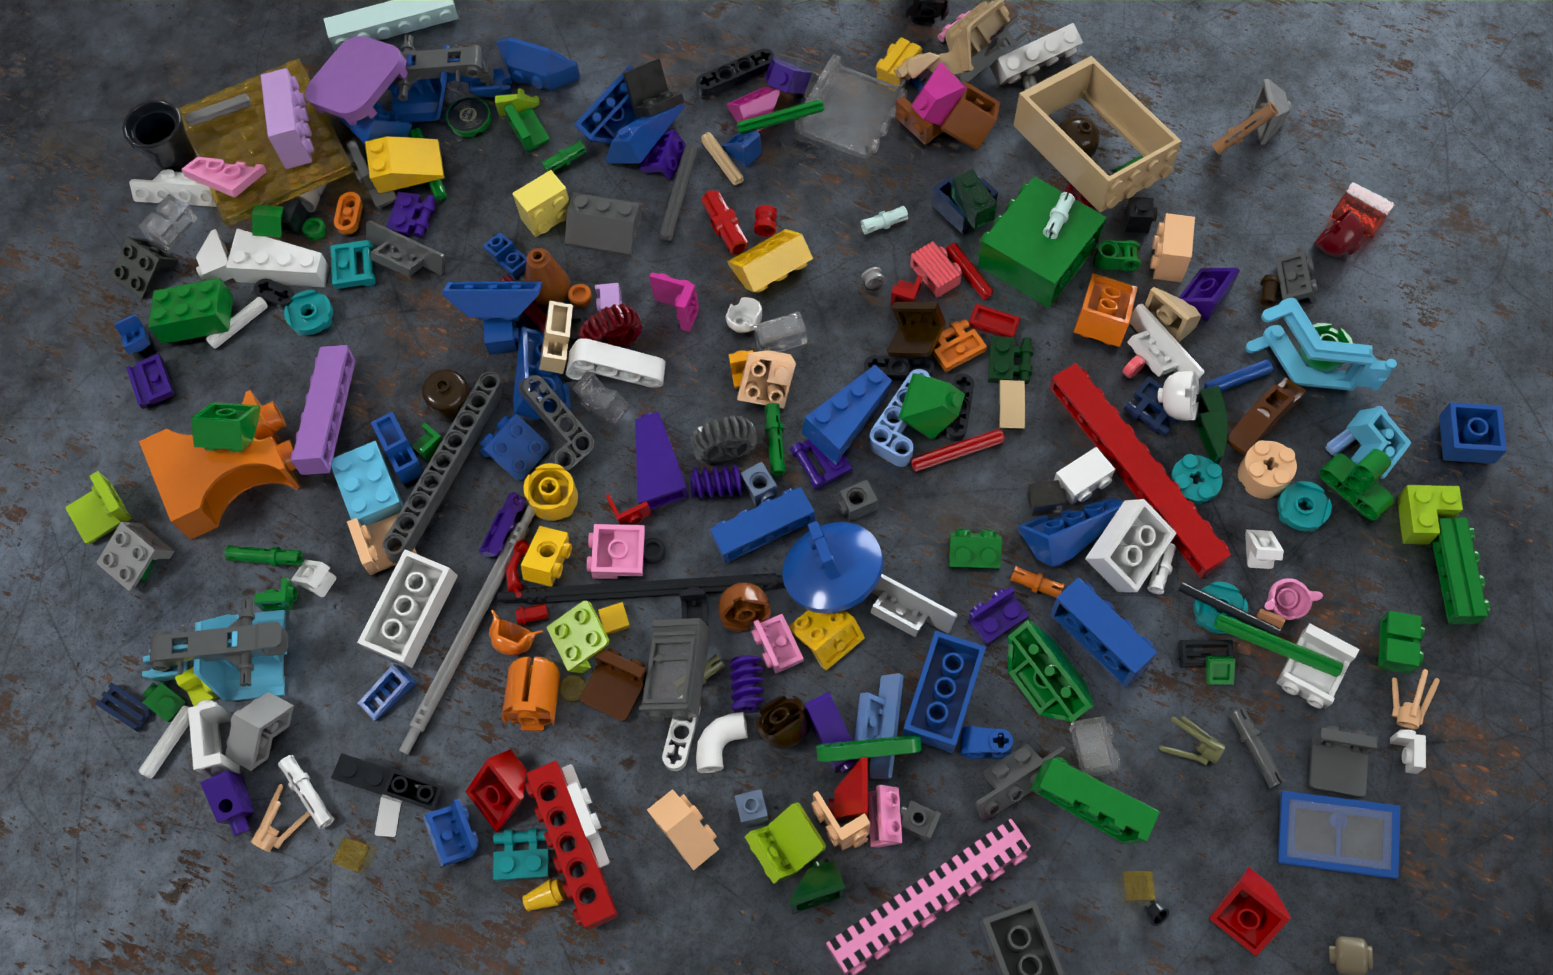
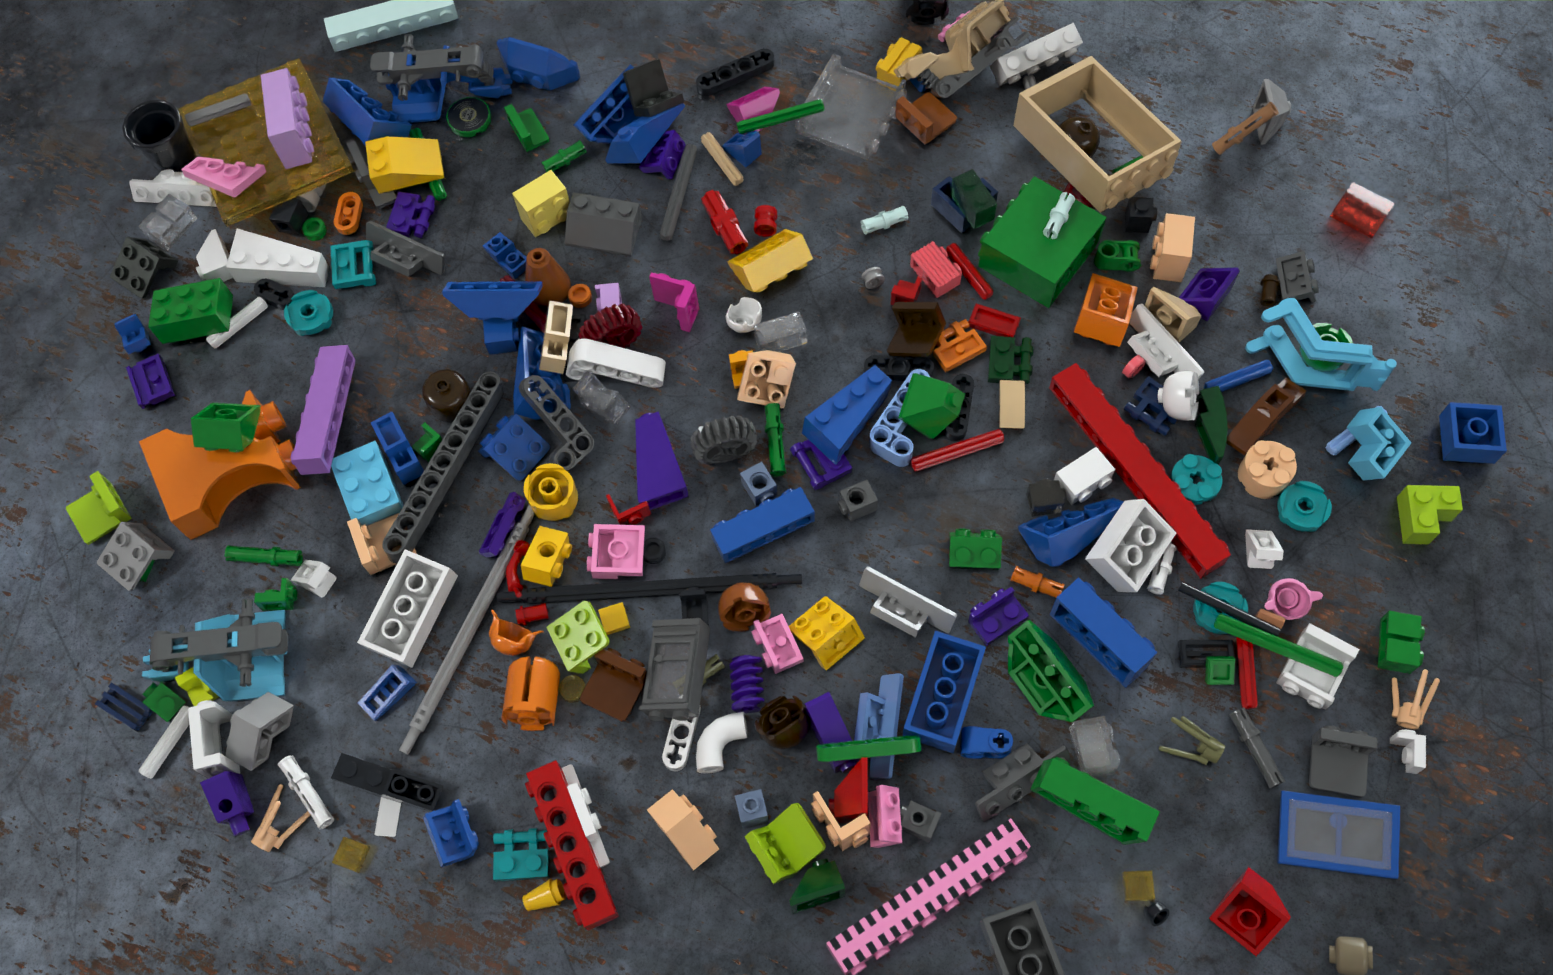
green panel [251,205,283,237] -> none
medium lavender tile [305,36,408,125] -> none
red slope [465,749,526,832] -> none
lime slope [495,88,540,117] -> none
dark purple piece [690,464,742,499] -> none
dark purple slope [765,56,812,94] -> none
blue bracket [782,521,884,614] -> none
dark pink slope [912,62,967,126] -> none
dark orange slope [941,81,1000,150] -> none
dark red cylinder [1314,210,1364,257] -> none
green beam [1319,449,1394,521] -> none
green brick [1432,518,1490,625] -> none
none -> red axle [1236,637,1258,710]

